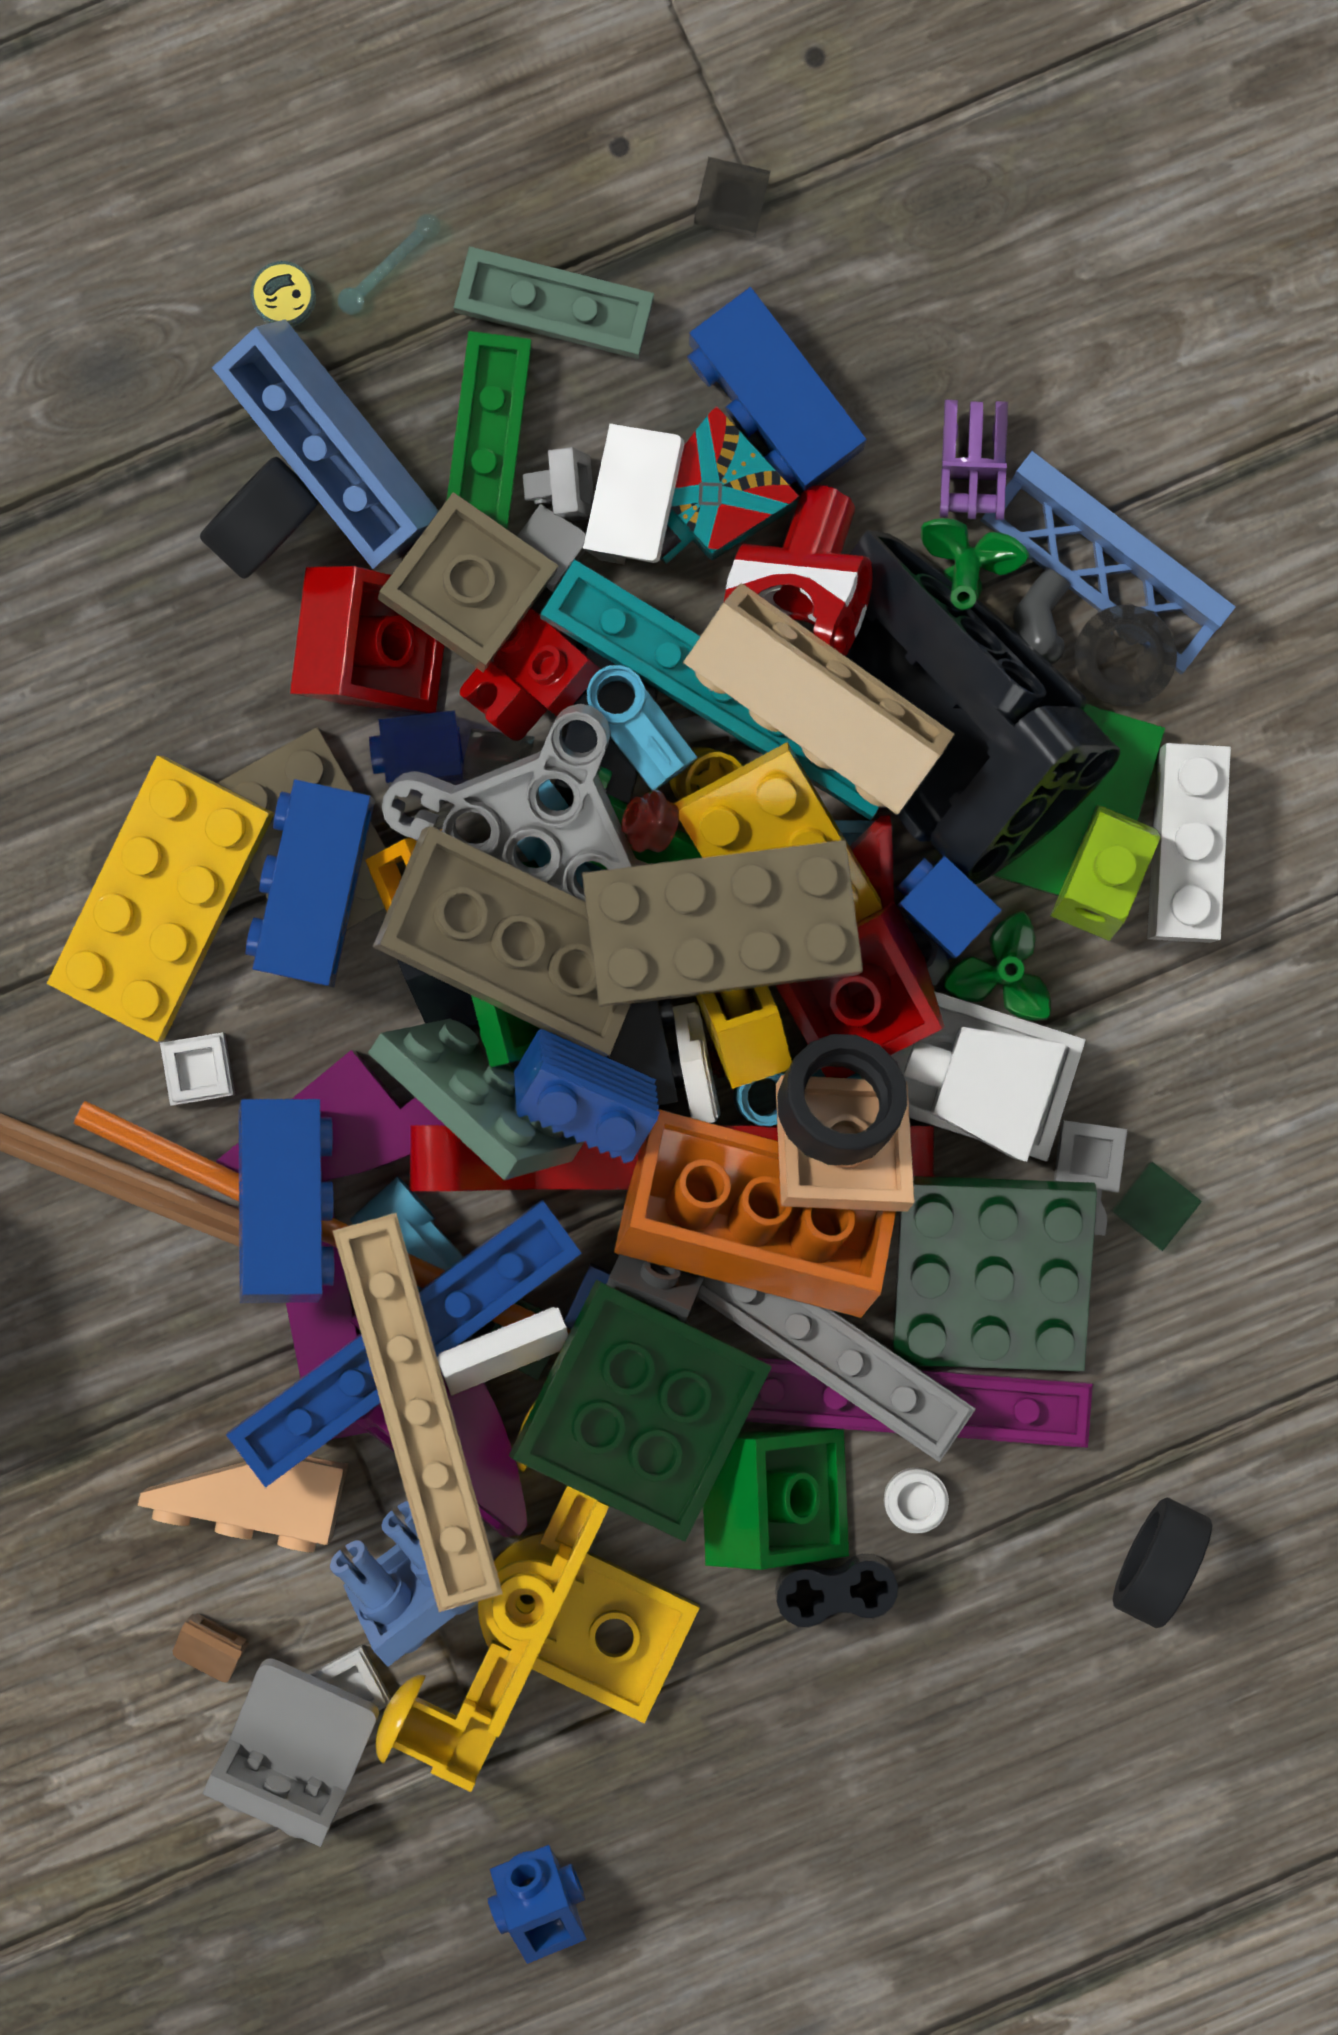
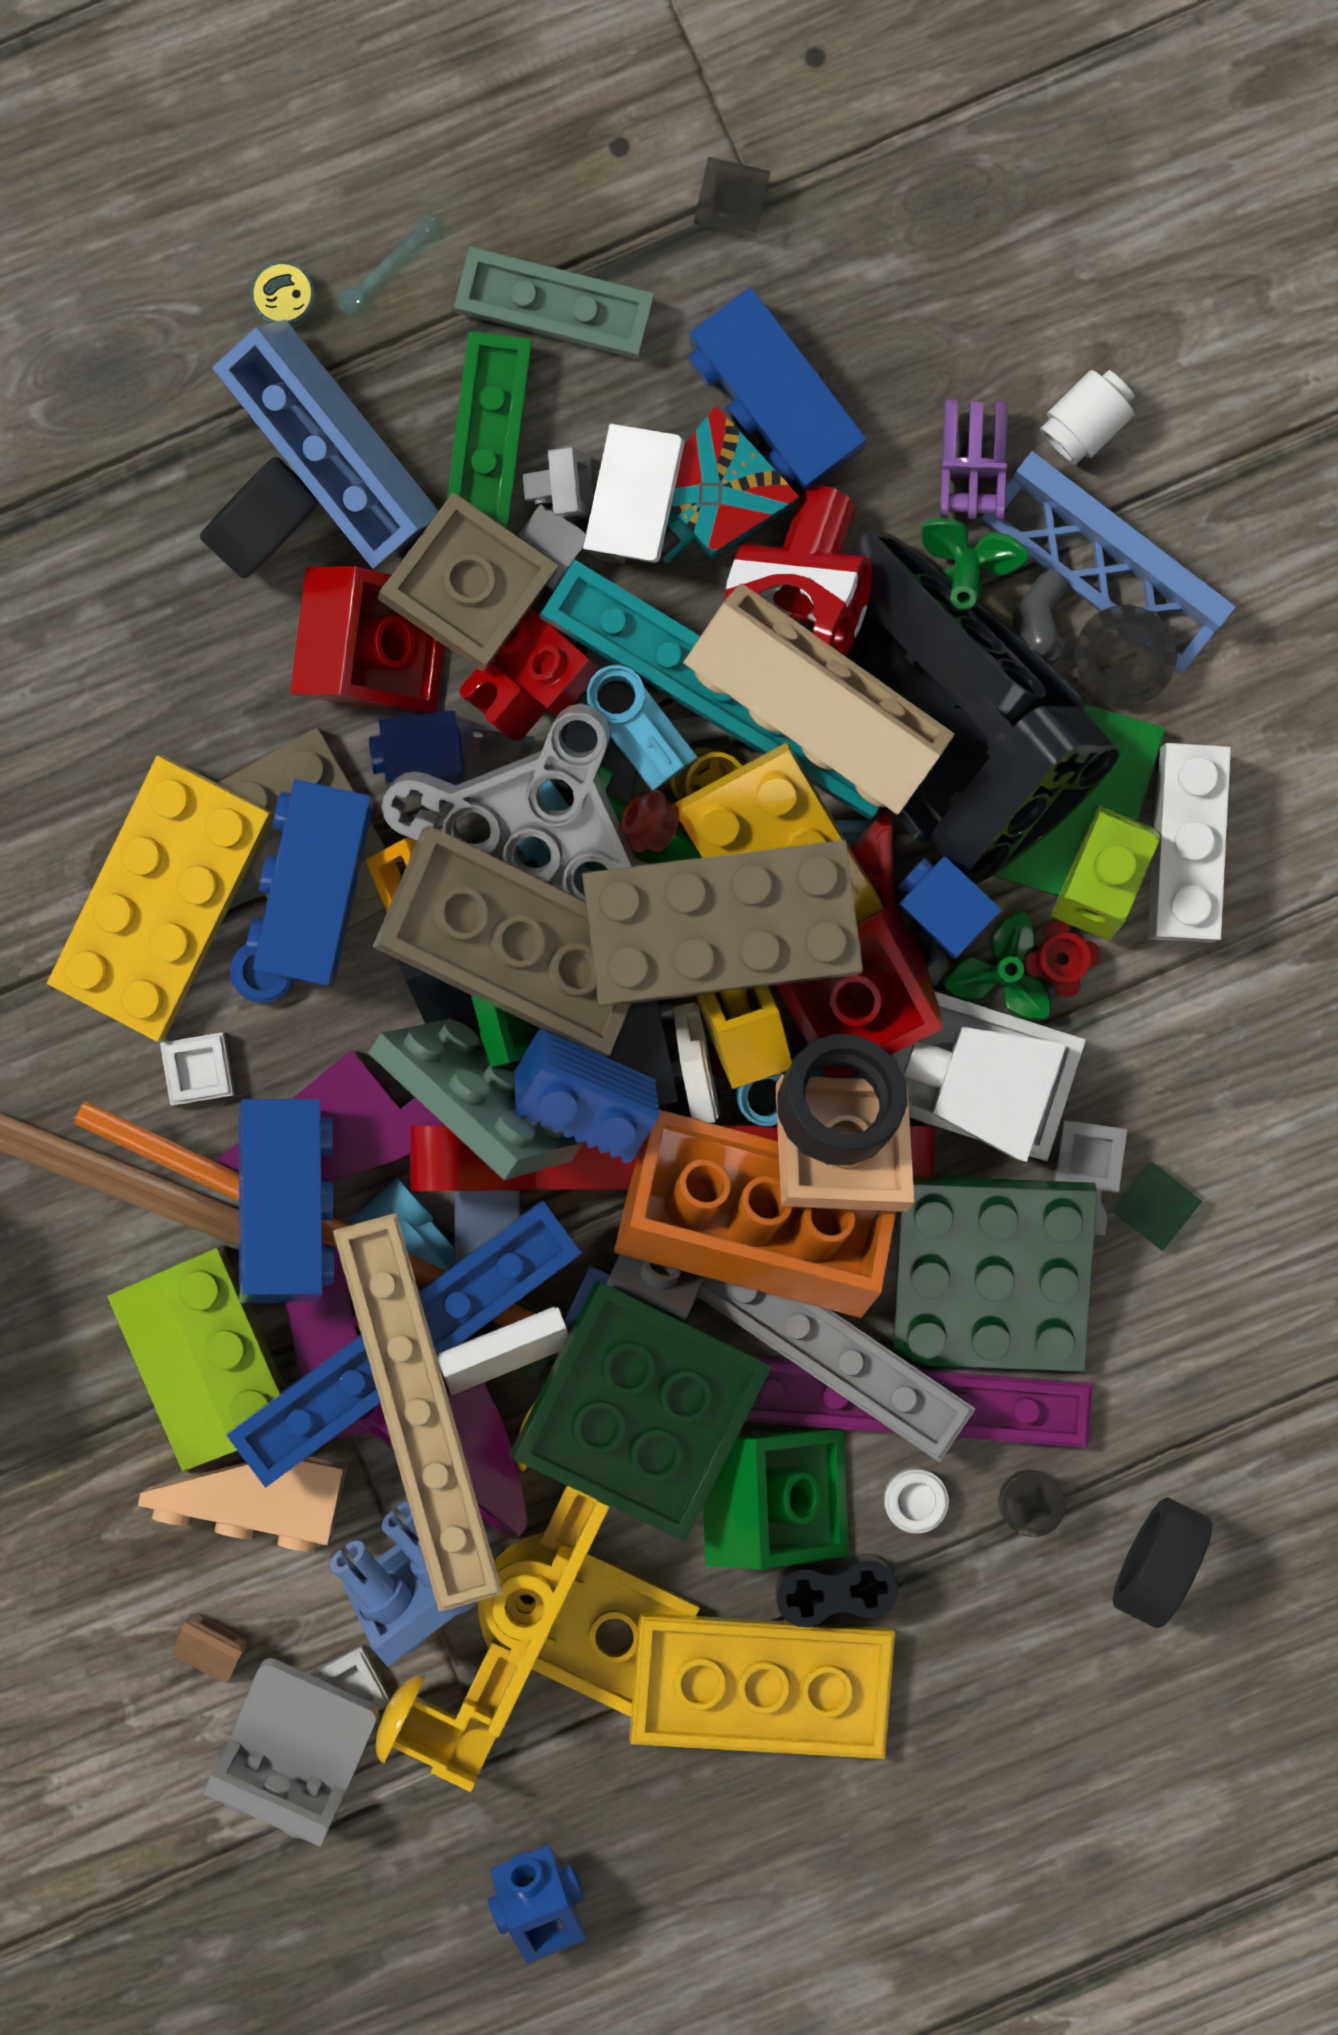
none -> lime slope [107,1245,287,1472]
none -> blue tile [230,944,295,1003]
none -> sand blue panel [455,1190,522,1264]
none -> yellow tile [629,1612,895,1759]
none -> clear smoke wheel [998,1469,1066,1538]
none -> red plate [1024,921,1100,997]
none -> white brick [1040,370,1135,465]

